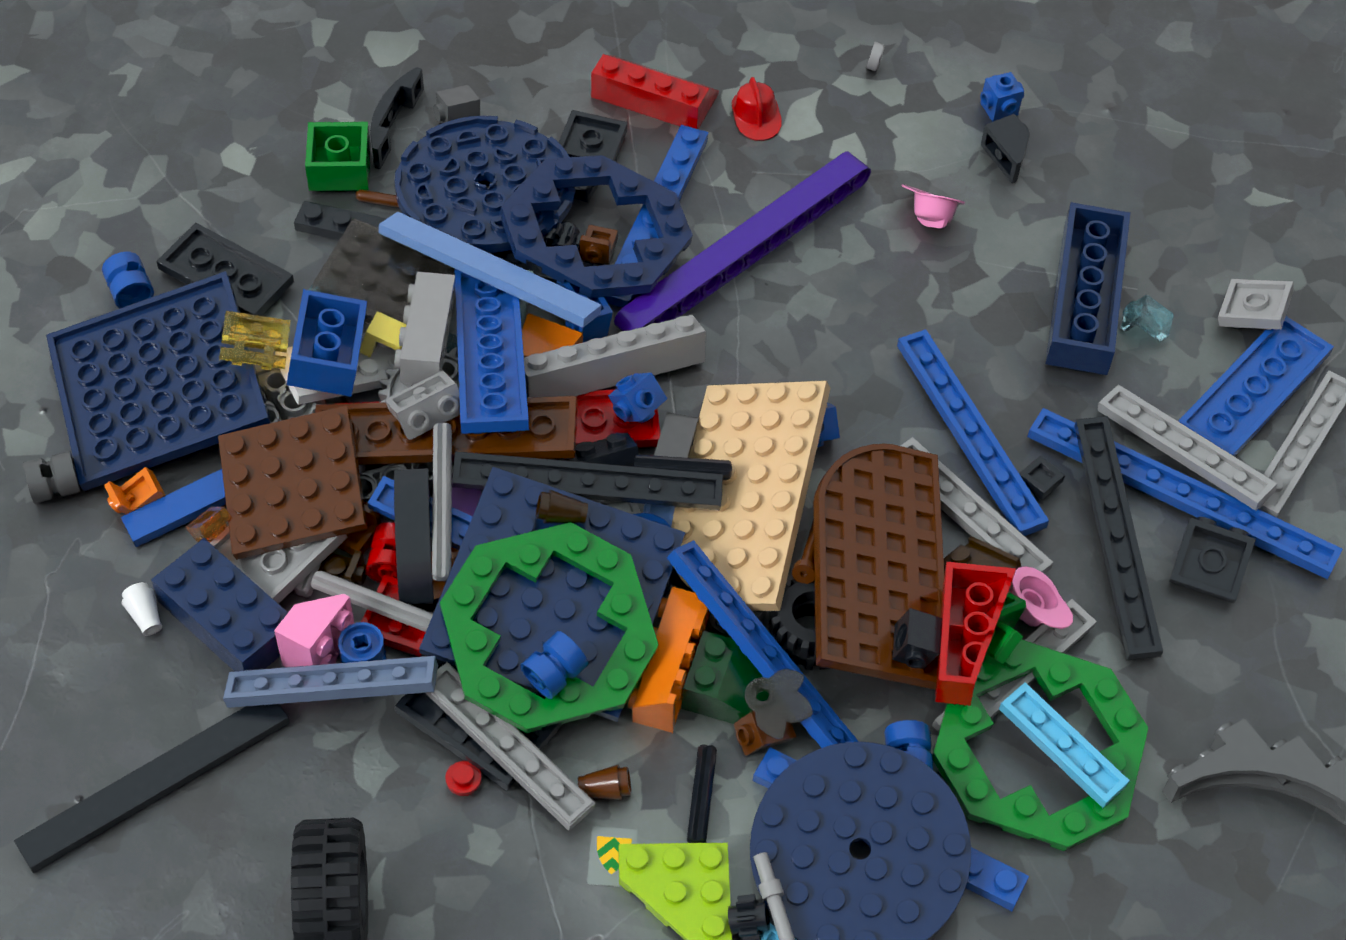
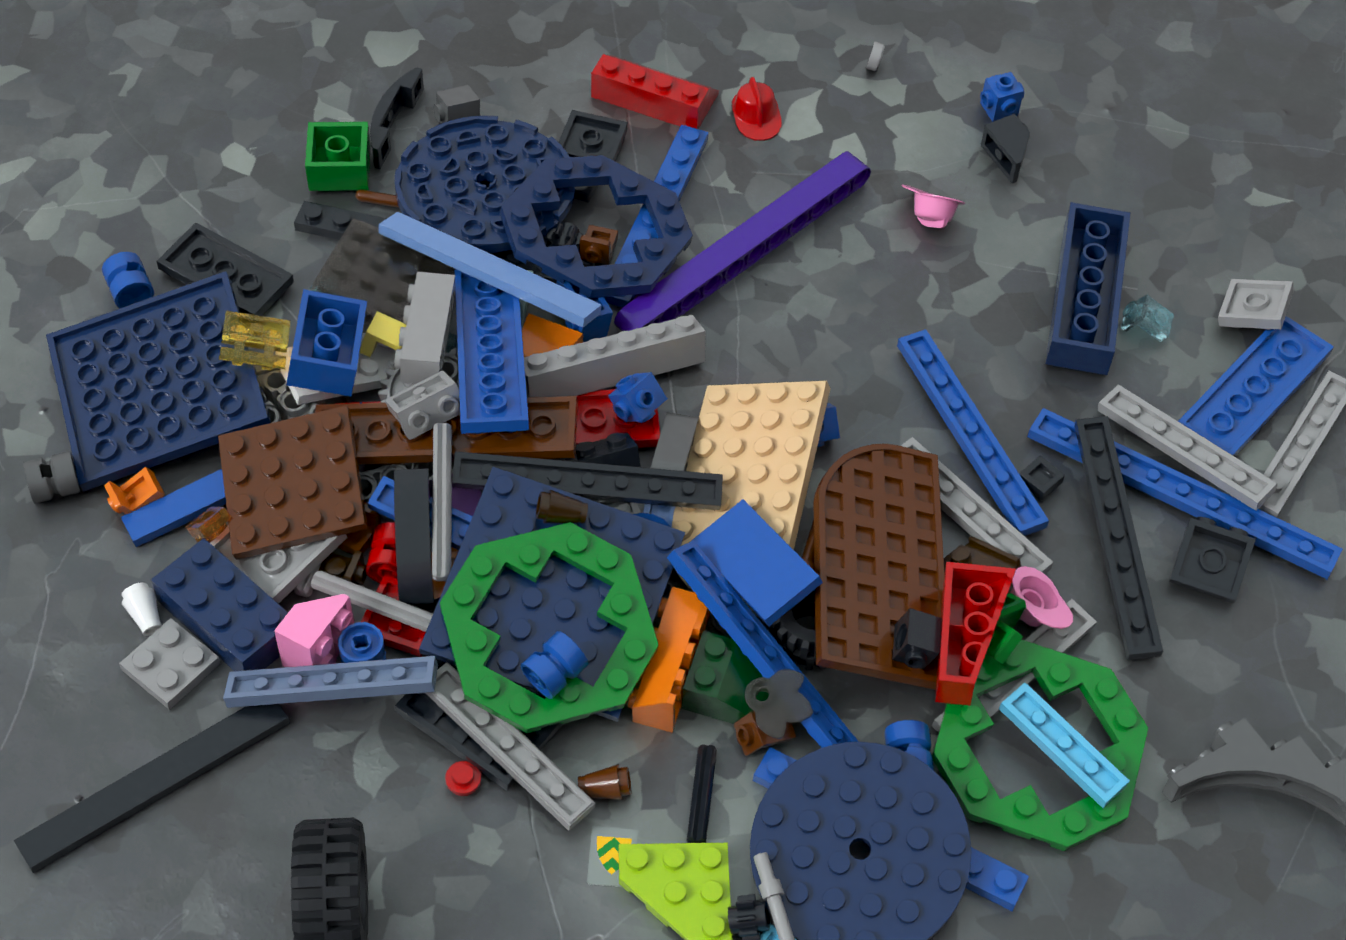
black axle [634,455,732,480] -> none
none -> light grey plate [119,618,221,710]
none -> blue tile [691,499,823,626]

